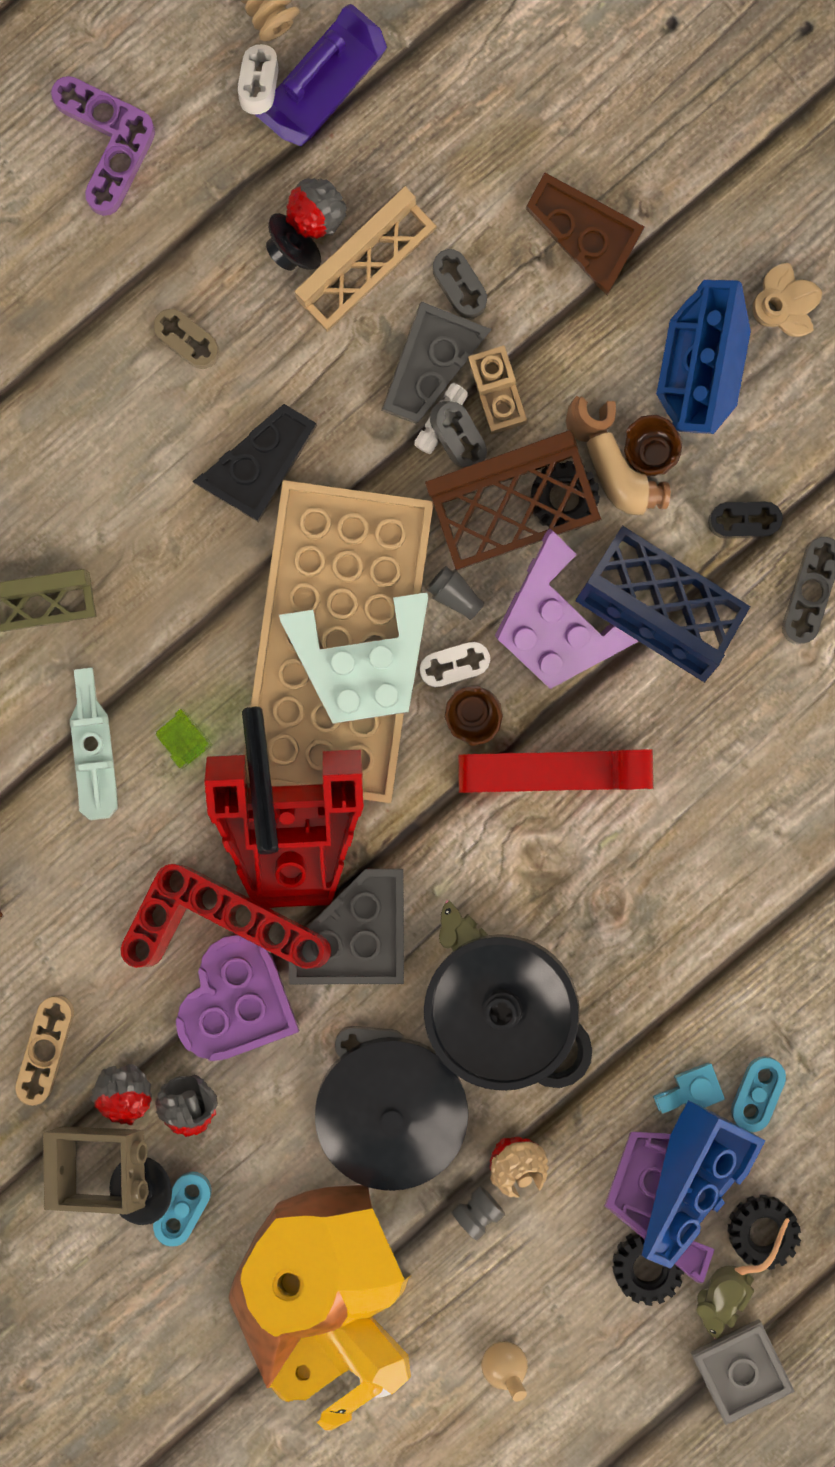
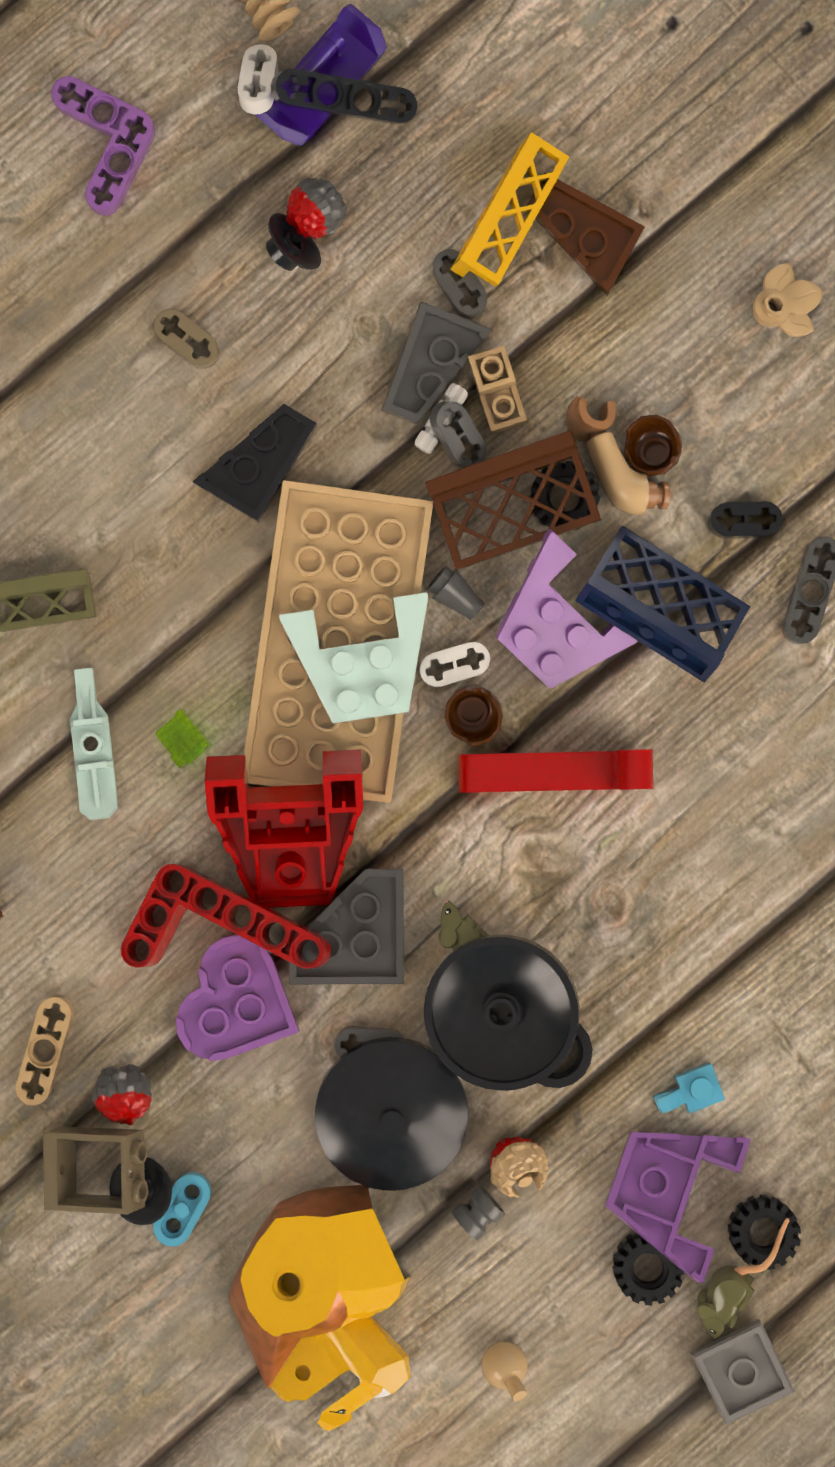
dark grey piece [155,1074,218,1137] -> none
black axle [242,706,279,855] -> none
tan fence [294,186,437,332] -> none
blue wedge [641,1100,766,1269] -> none
blue wedge [656,280,751,434] -> none
medium azure plate [731,1056,786,1132] -> none
none -> black beam [271,69,417,124]
none -> yellow fence [450,132,569,287]

